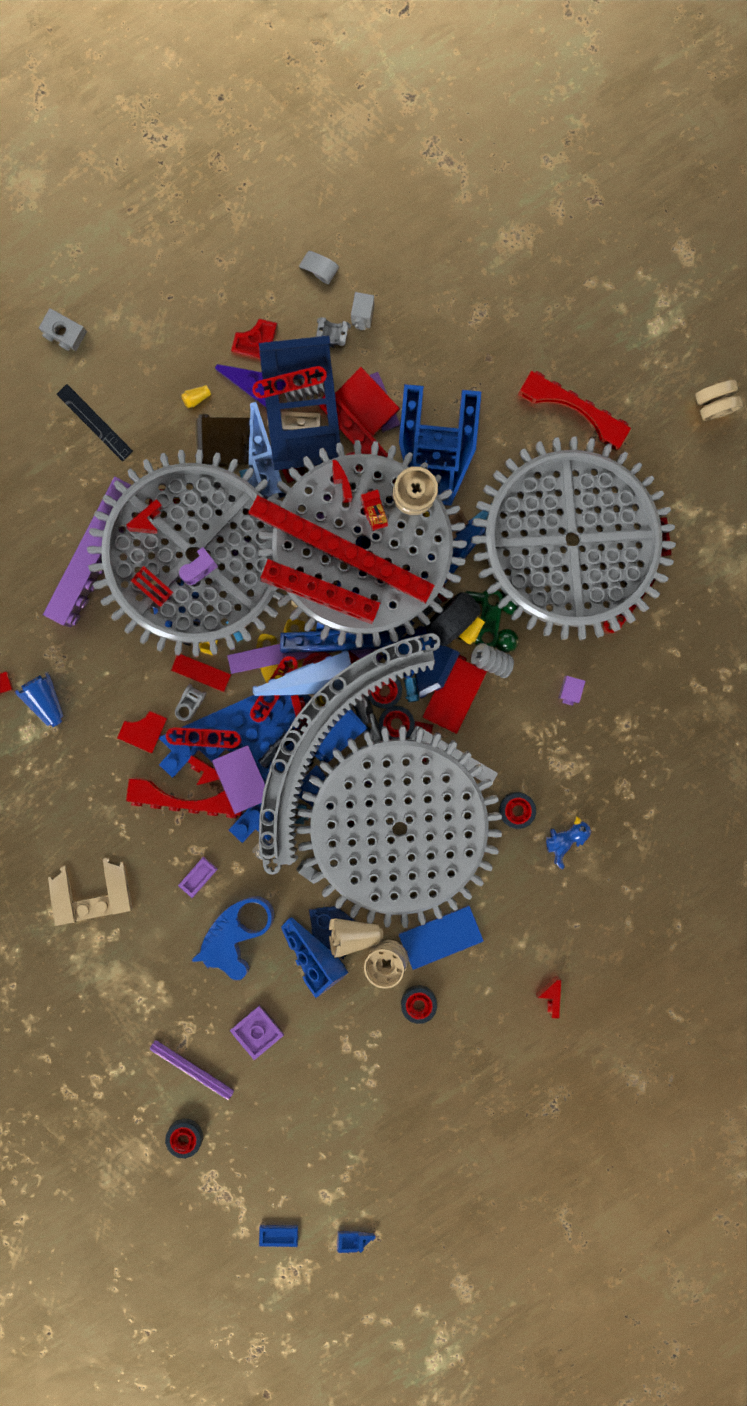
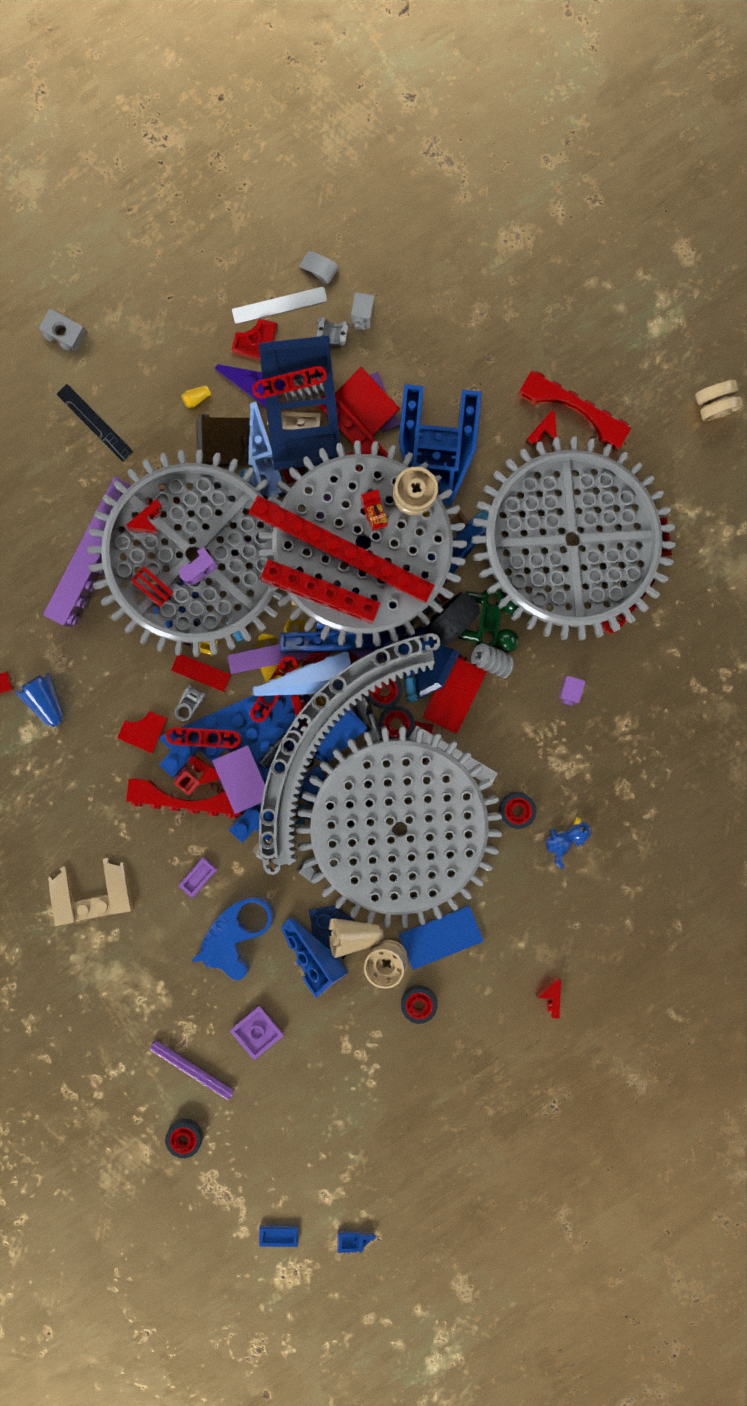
red slope [332,460,352,503] -> none
yellow cone [458,617,485,645] -> none
none -> red leg [174,766,200,796]
none -> white sticker [232,287,327,324]
none -> red slope [525,410,557,447]

